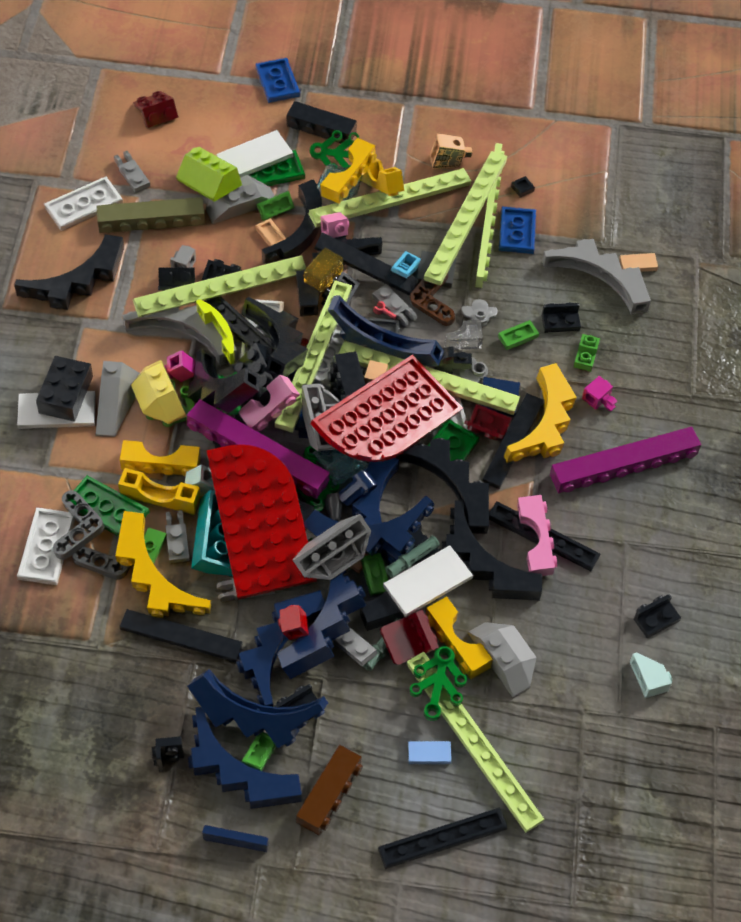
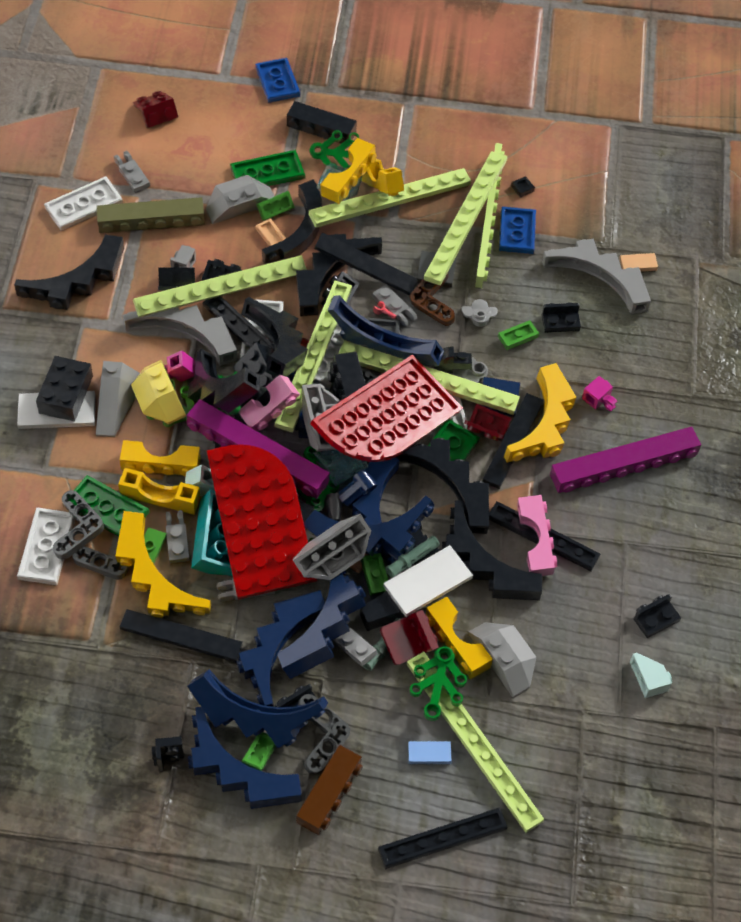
lime slope [176,147,242,202] -> none
neon yellow slope [196,299,235,364] -> none
dark blue tile [202,825,269,852] -> none
white tile [216,130,293,177] -> none
red brick [278,605,309,640] -> none
clear yellow brick [304,248,344,292] -> none
bright pink brick [321,212,349,238] -> none
light nougat brick [364,360,388,384] -> none
medium azure slope [391,251,421,278] -> none
light nougat torso [430,134,472,169] -> none
clear arch [444,320,483,350] -> none
bright green slope [574,334,600,372] -> none
none -> dark grey beam [298,694,350,774]

